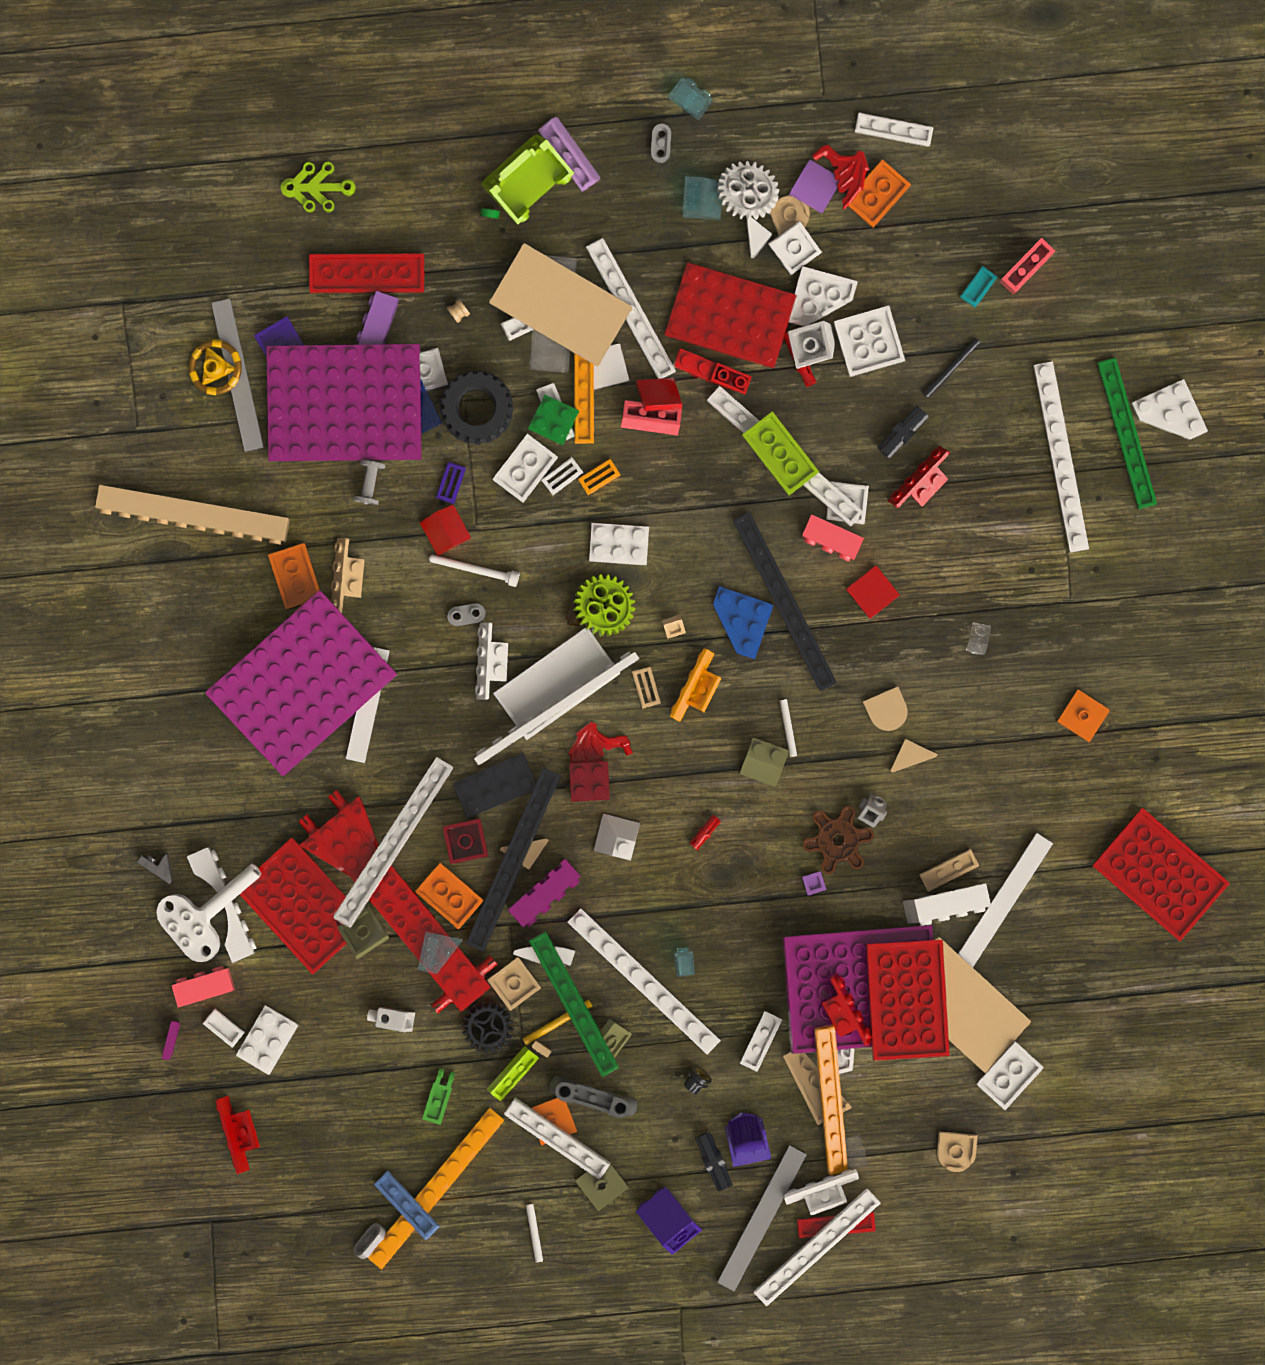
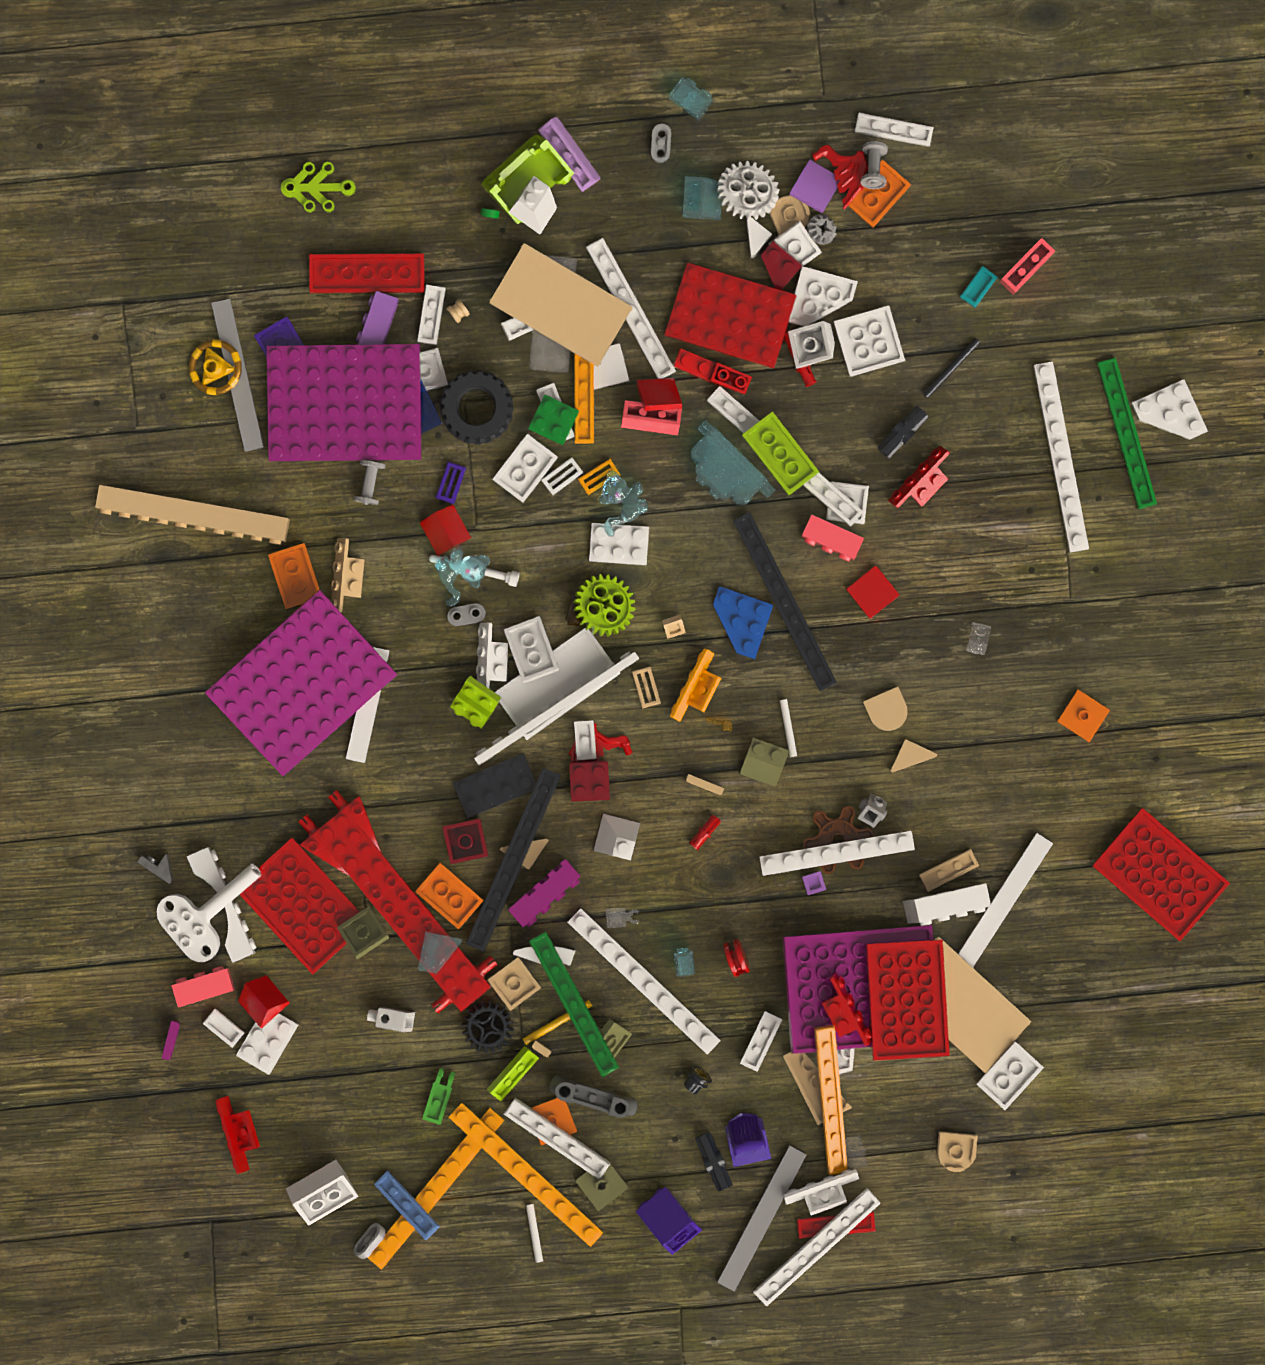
white plate [334,757,453,928] -> none
none -> red slope [238,975,290,1029]
none -> white slope [286,1160,359,1226]
none -> white plate [418,285,446,345]
none -> clear light blue animal [434,546,490,607]
none -> light orange plate [449,1102,603,1247]
none -> lime plate [450,676,502,729]
none -> white plate [504,616,559,683]
none -> white slope [509,176,557,234]
none -> white plate [574,720,597,760]
none -> clear light blue animal [599,470,648,537]
none -> clear plate [606,907,639,928]
none -> tan tile [686,774,724,795]
none -> clear light blue brick [691,420,776,505]
none -> clear yellow hand [706,717,733,731]
none -> red head [723,939,750,977]
none -> white plate [760,831,915,876]
none -> dark red wing [761,240,803,290]
none -> light grey gear [807,214,837,244]
none -> light grey hose [861,141,888,189]

